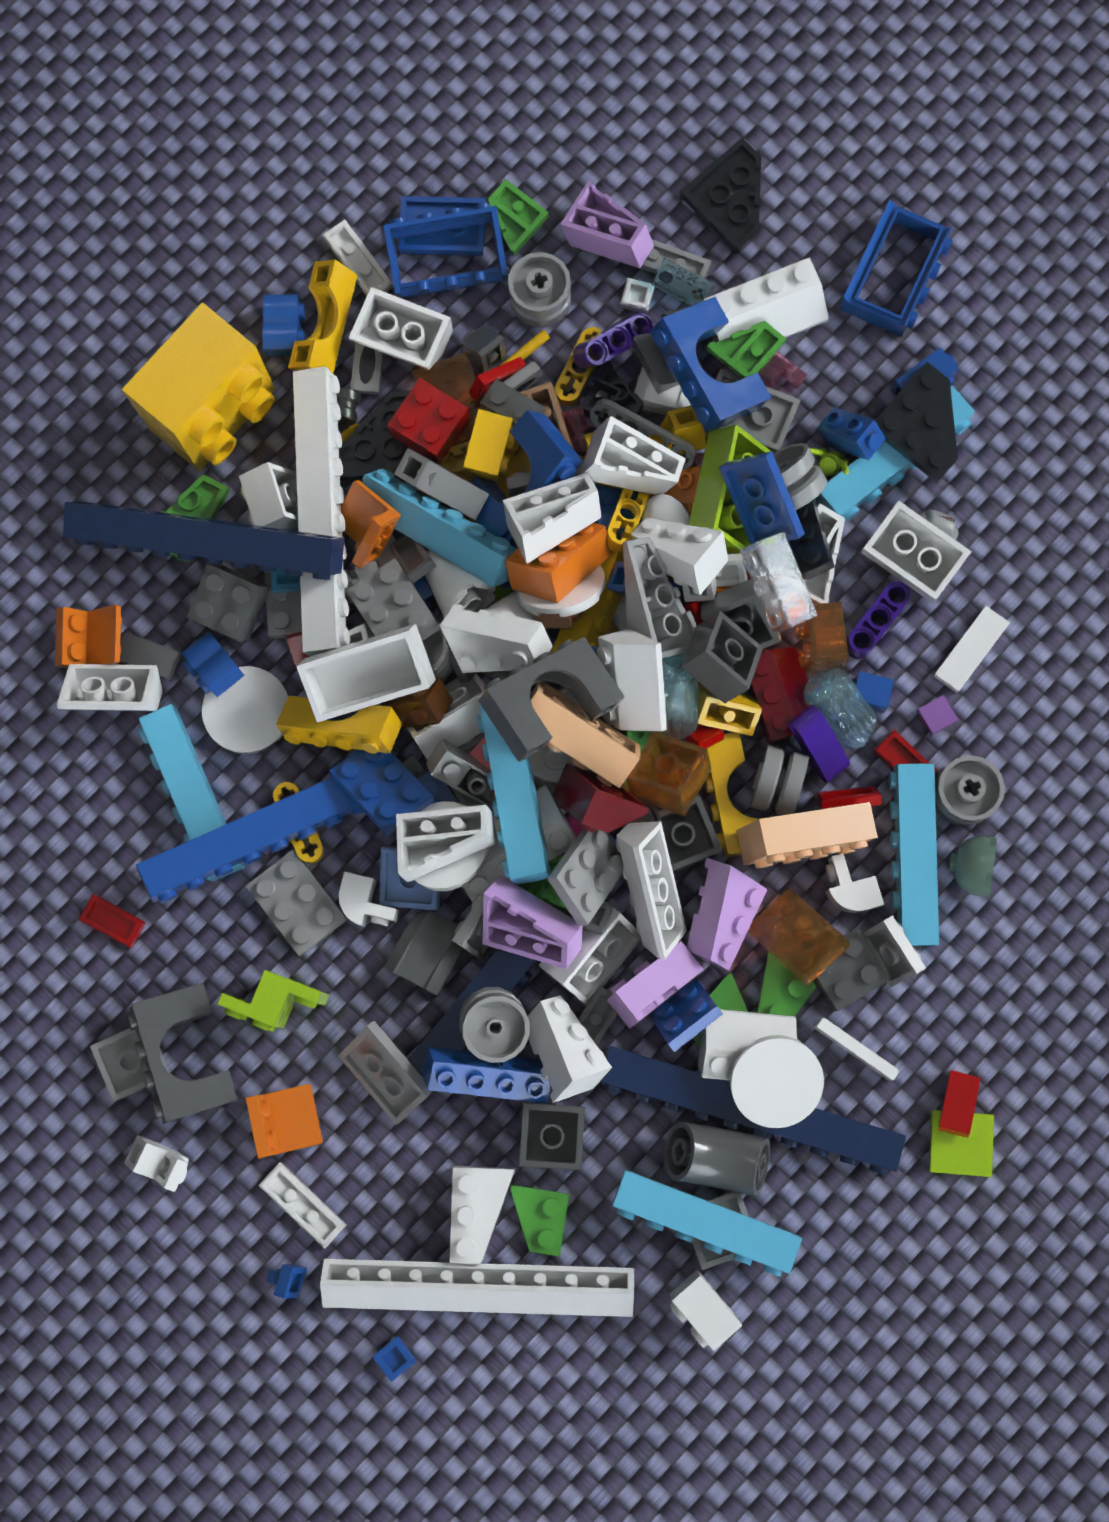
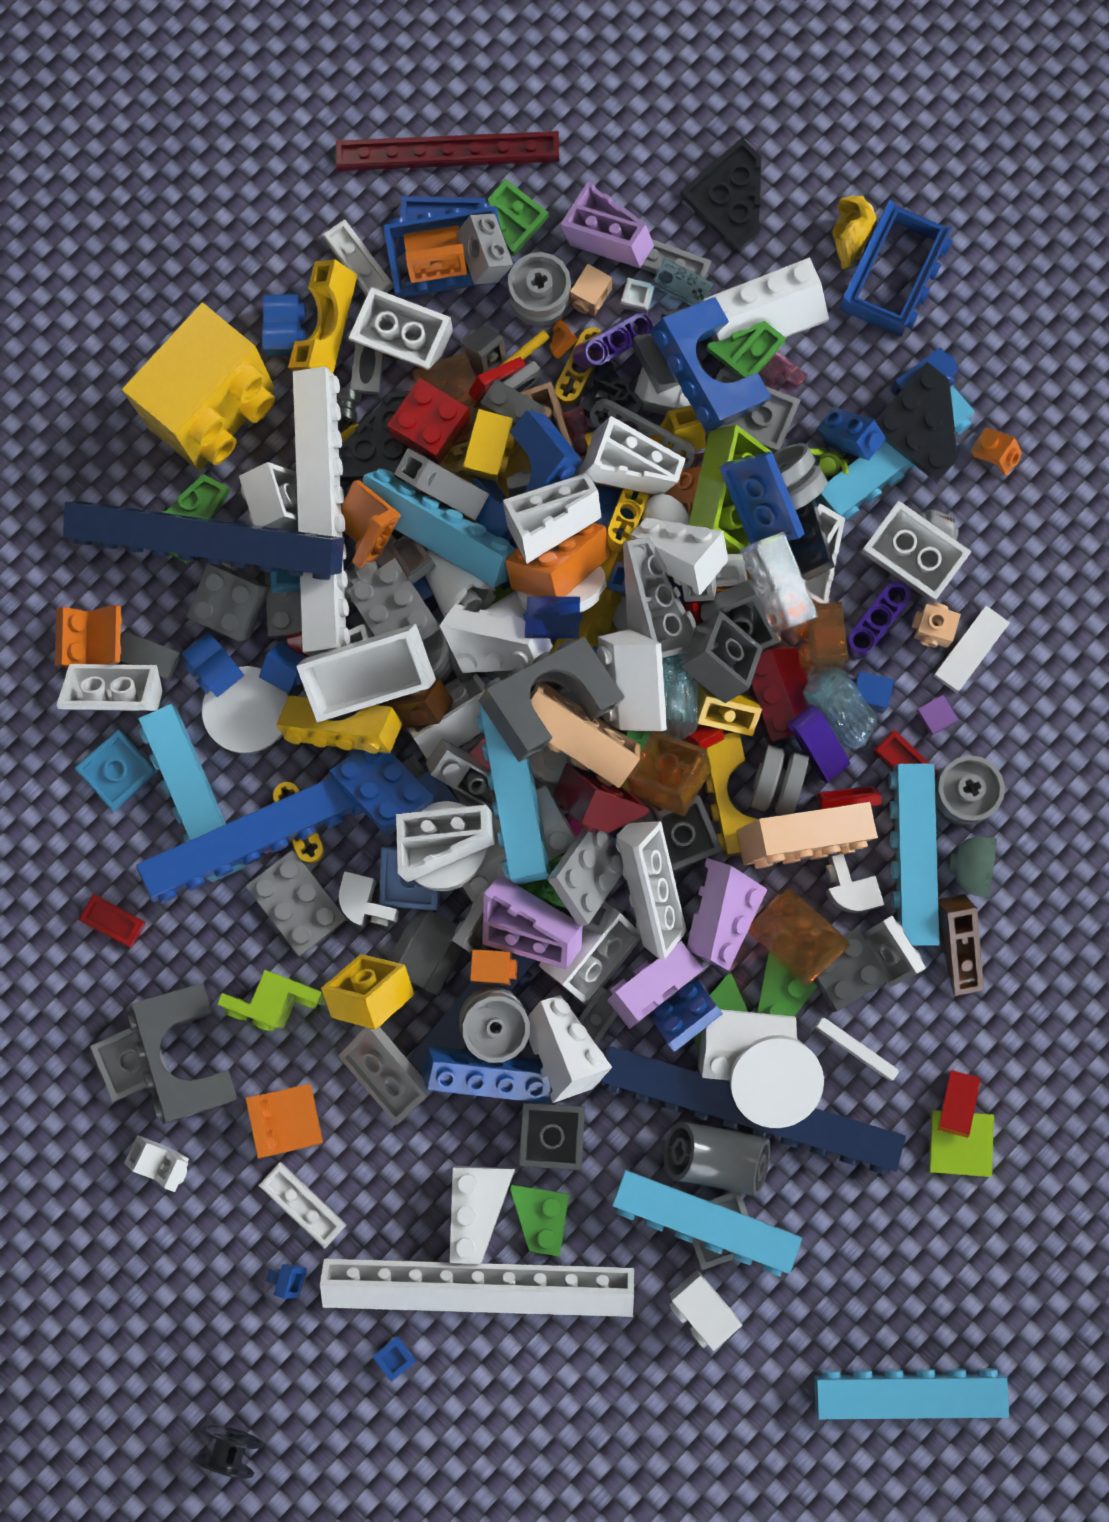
none -> dark azure tile [75,729,159,812]
none -> black piece [193,1424,264,1479]
none -> blue brick [259,642,307,694]
none -> yellow brick [321,954,415,1030]
none -> dark red tile [336,131,560,171]
none -> orange bracket [403,225,467,283]
none -> light grey brick [456,214,513,285]
none -> orange brick [470,950,518,986]
none -> clear blue piece [523,596,583,639]
none -> orange tile [550,319,578,360]
none -> light nougat brick [570,264,612,317]
none -> medium azure brick [814,1368,1009,1419]
none -> yellow hair [832,195,877,270]
none -> light nougat brick [911,603,961,648]
none -> reddish brown slope [938,894,984,996]
none -> orange bracket [971,427,1022,475]

